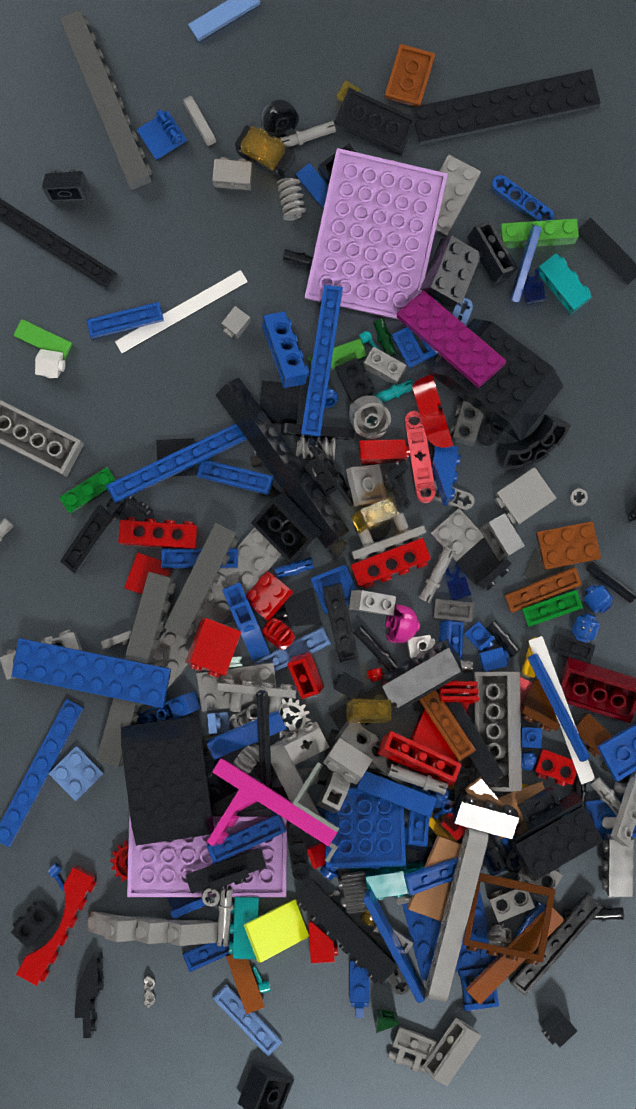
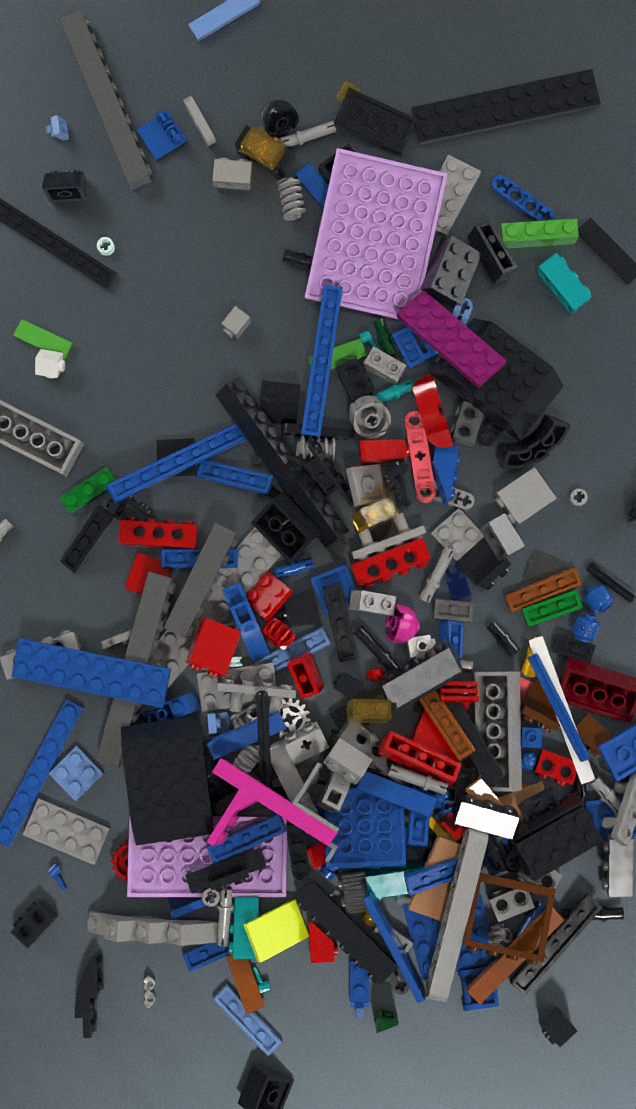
red arch [16,865,97,986] -> none
blue tile [86,302,164,339] -> none
white sticker [115,270,247,353] -> none
blue brick [262,311,309,389] -> none
blue piece [325,387,339,408] -> none
dark orange plate [385,44,436,106] -> none
light grey plate [387,1026,437,1073] -> none
light grey brick [422,1018,481,1086] -> none
blue bracket [464,621,495,651] -> none
blue brick [478,647,509,672] -> none
tile [510,224,542,302] -> none
clear blue plate [524,269,546,304] -> none
dark orange plate [536,521,601,570] -> none
none -> light grey plate [23,798,111,865]
none -> medium blue tile [45,115,70,141]
none -> light aqua bush [97,237,115,256]

